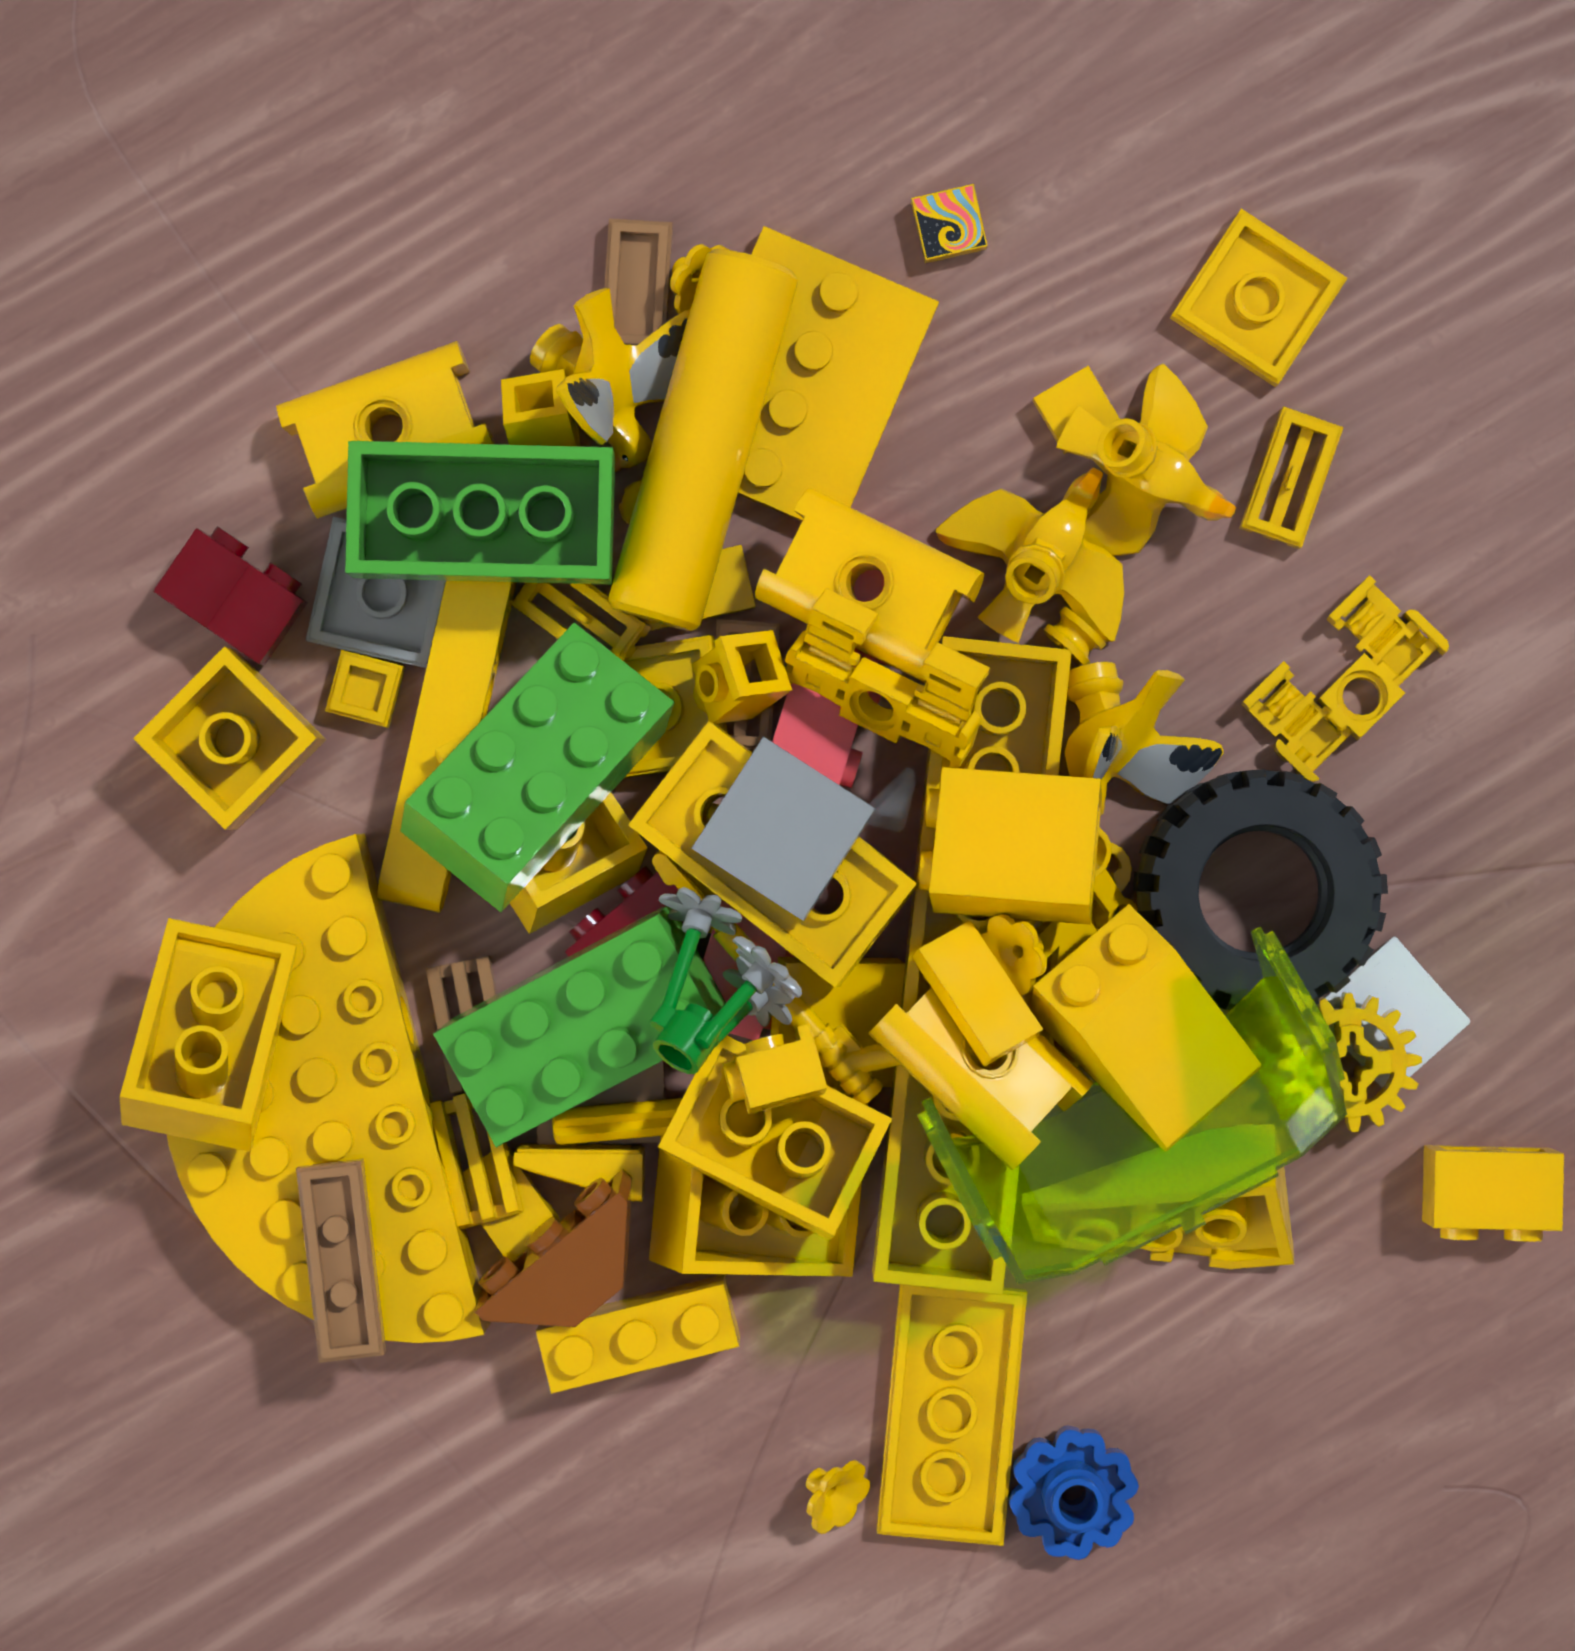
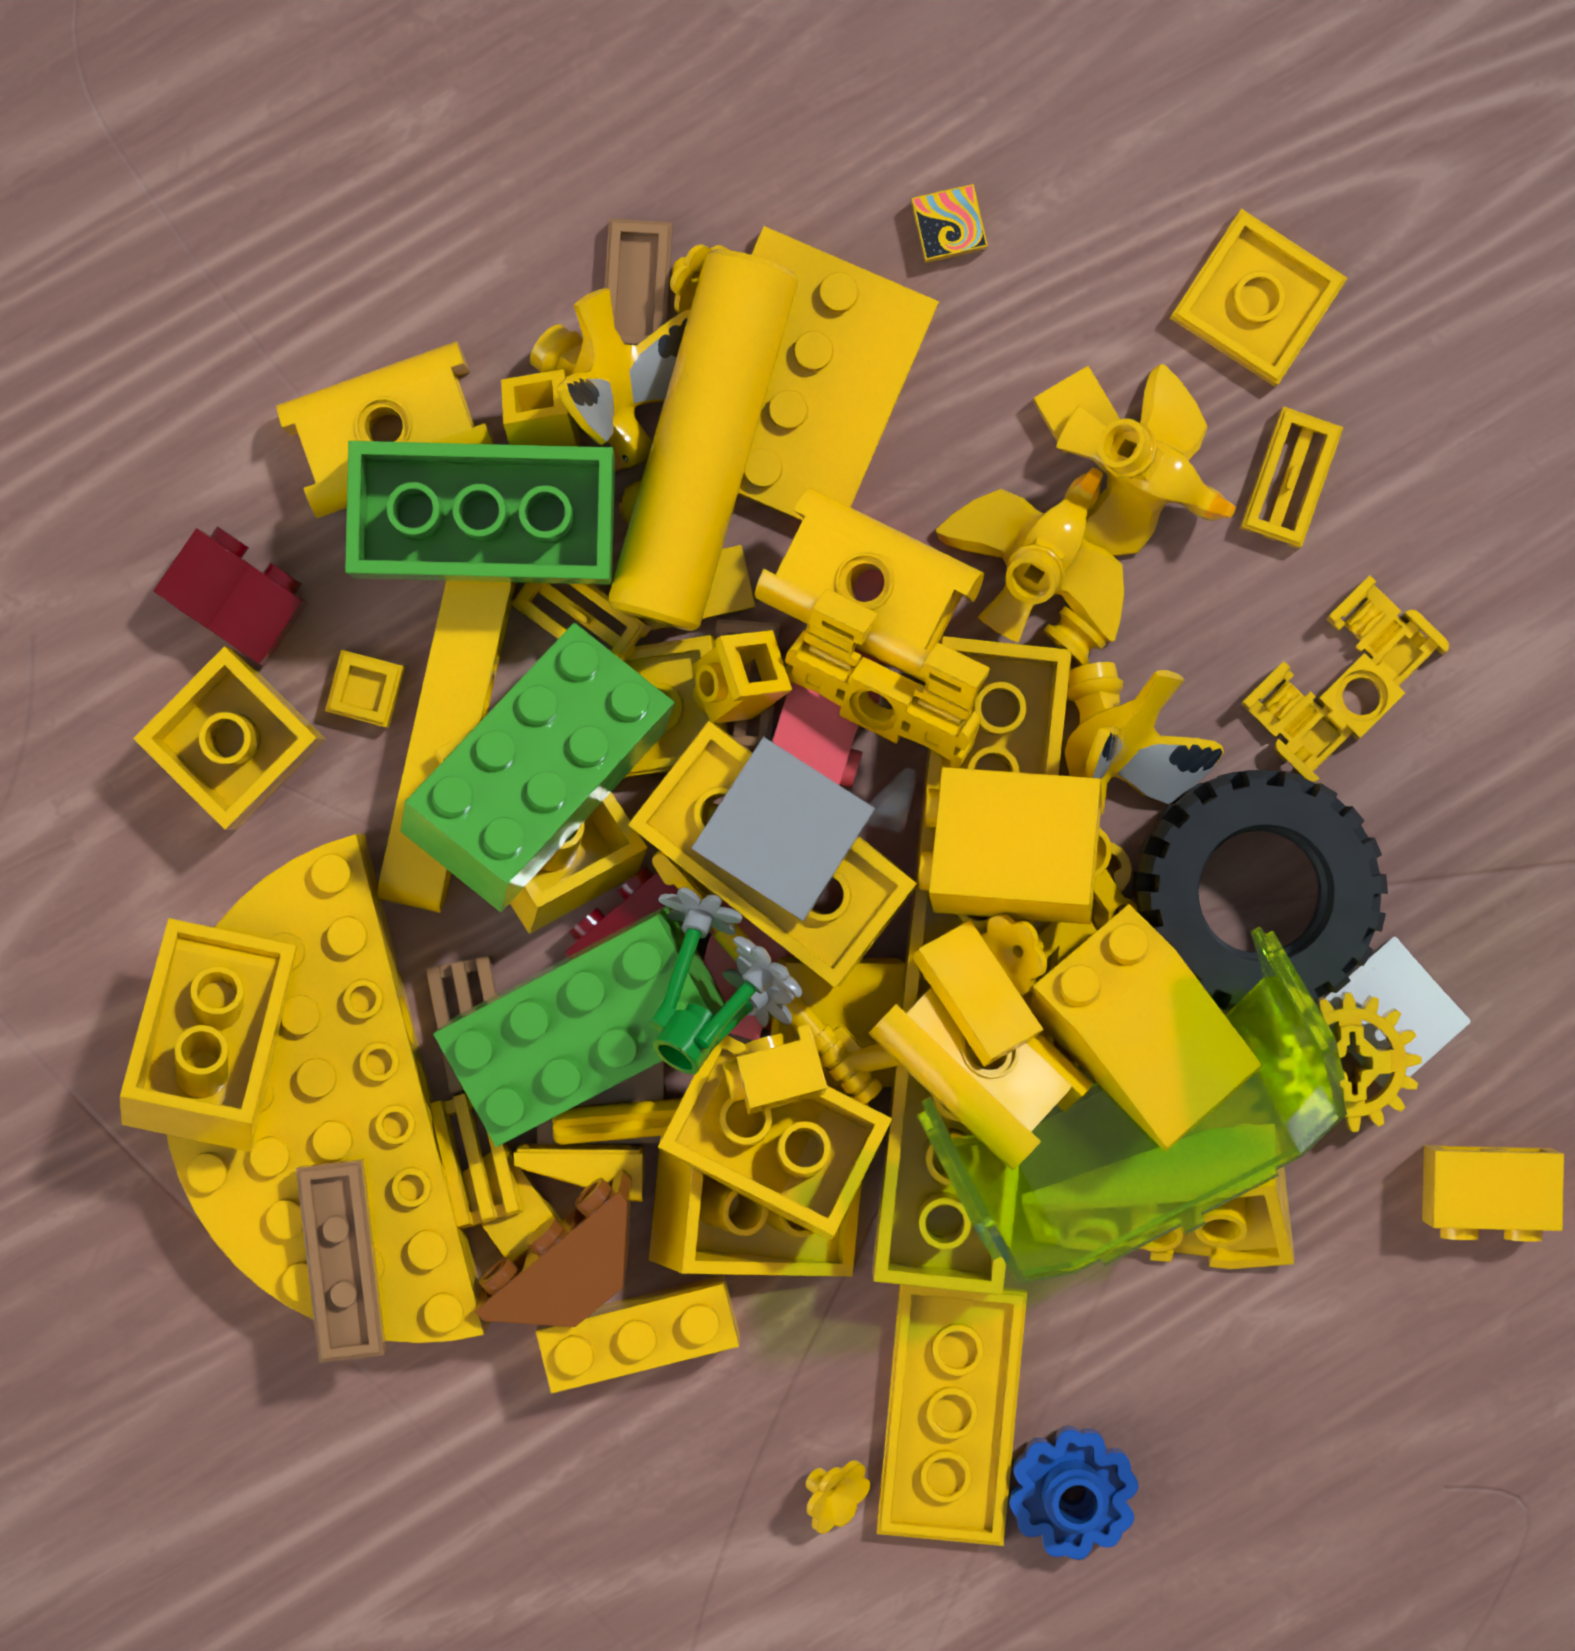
light grey tile [305,517,446,668] -> none

